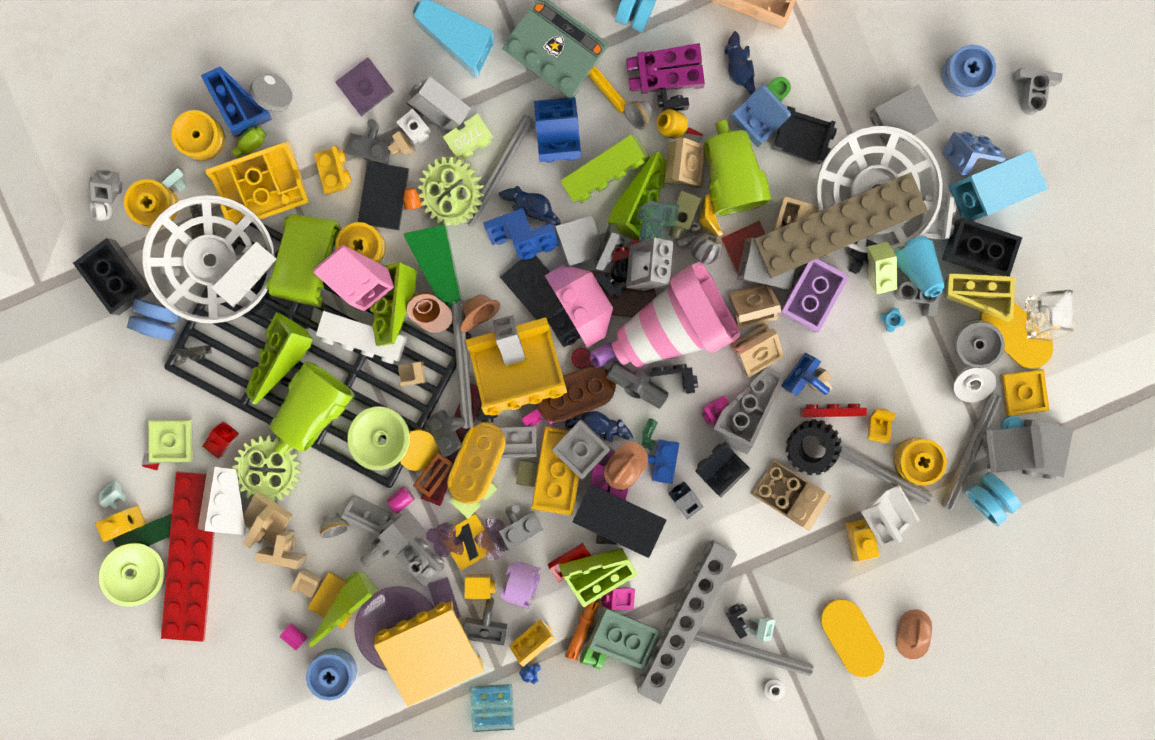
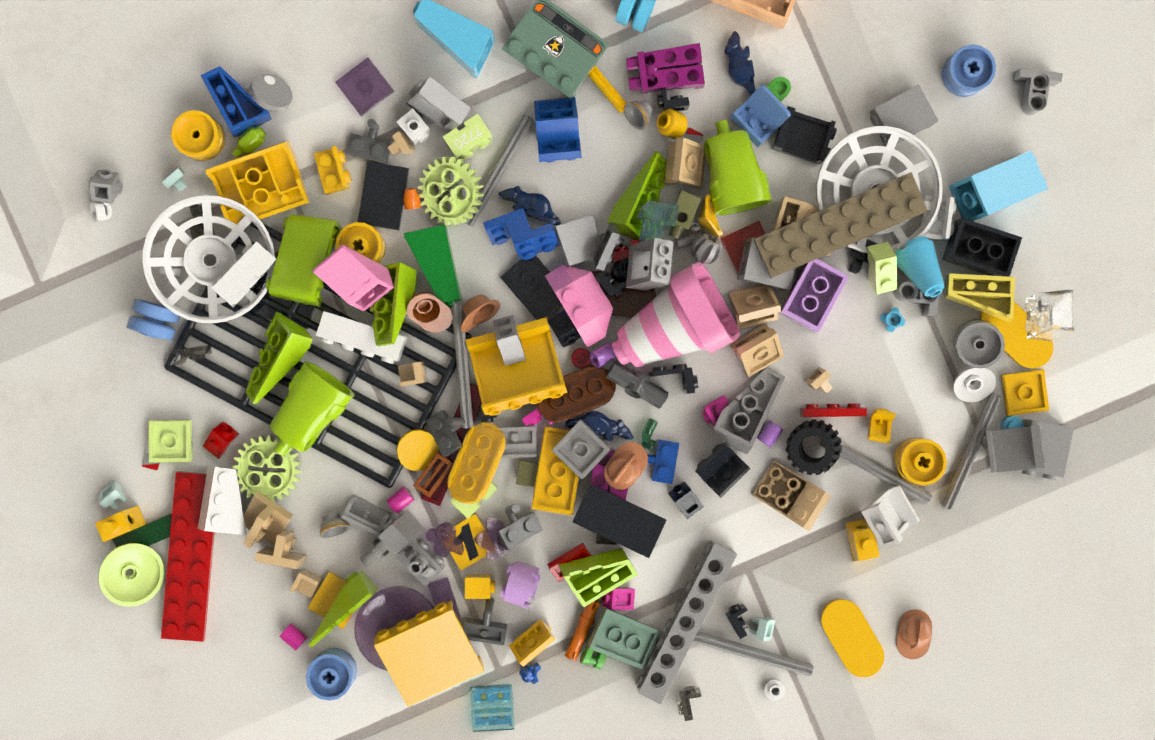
black brick [73,238,152,315] -> none
yellow wheel [123,179,178,228] -> none
yellowish green dish [348,407,410,470] -> none
lime wedge [560,135,650,203] -> none
blue plate [781,353,830,396] -> none
medium blue bracket [942,132,1006,176] -> none
medium azure wheel [966,472,1021,526] -> none
none -> clear smoke bracket [677,686,701,721]
none -> medium lavender piece [757,420,783,448]

